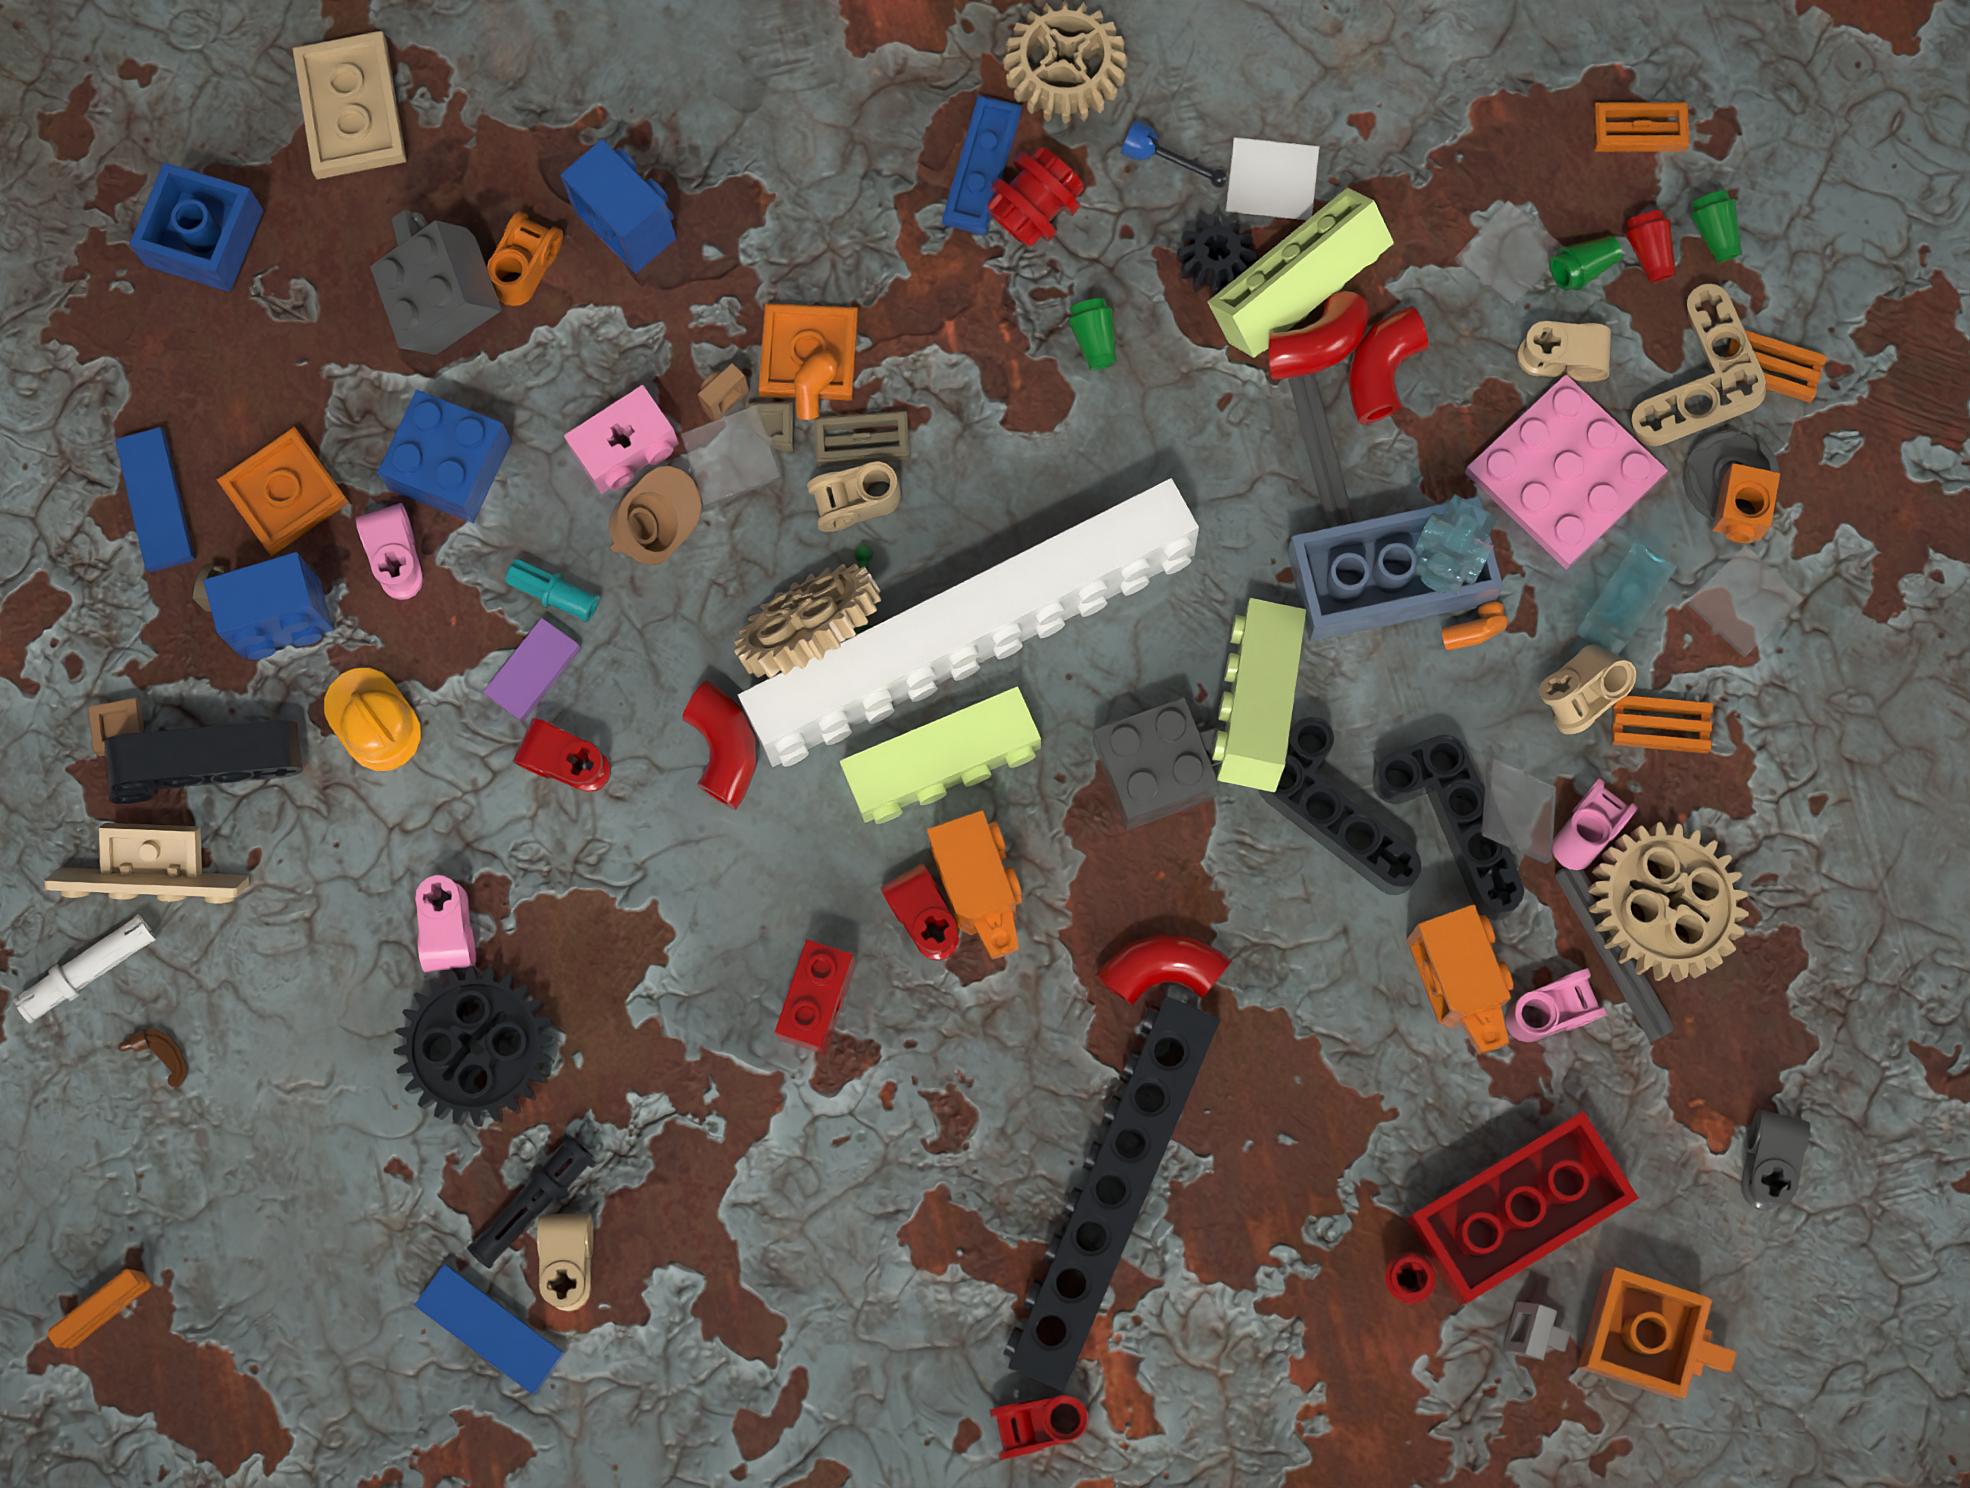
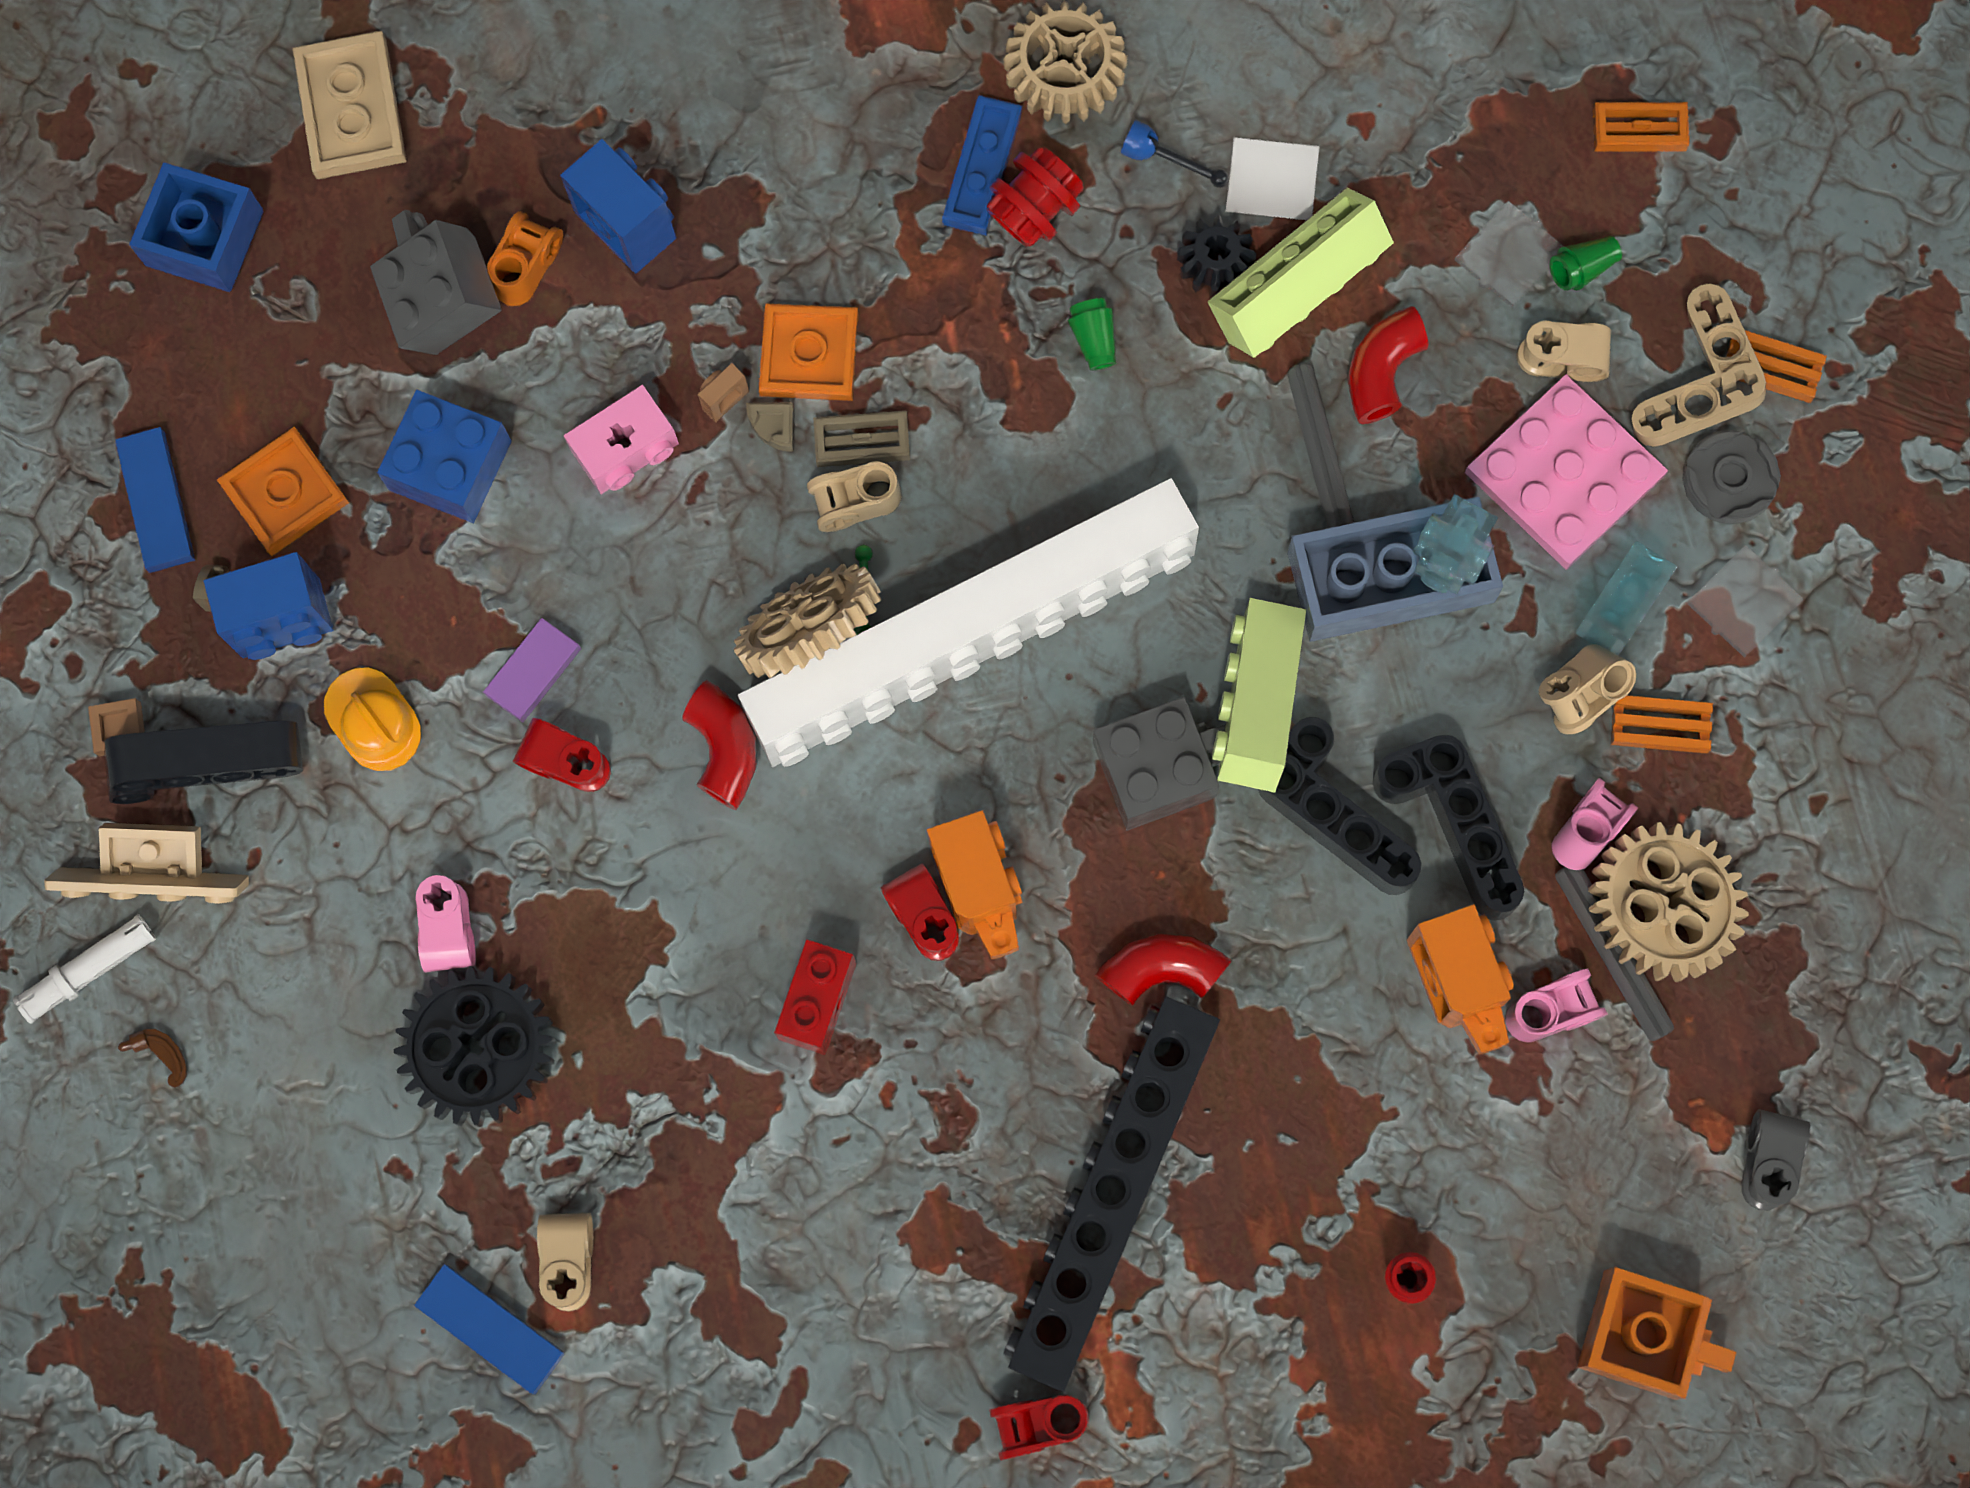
orange tile [46,1269,153,1349] -> none
bright pink piece [355,503,423,600] -> none
black pin [467,1132,598,1269] -> none
teal axle [505,559,600,623] -> none
medium nougat piece [608,466,702,566] -> none
clear piece [681,406,782,507] -> none
orange arm [794,351,838,420] -> none
yellowish green brick [840,686,1041,824] -> none
red cylinder [1269,291,1369,380] -> none
red brick [1405,1111,1639,1306] -> none
orange arm [1442,601,1508,651] -> none
clear piece [1482,758,1556,864] -> none
light grey tile [1503,1301,1570,1360] -> none
red cone [1625,210,1676,283] -> none
green cone [1690,190,1743,263] -> none
orange brick [1712,463,1780,543] -> none

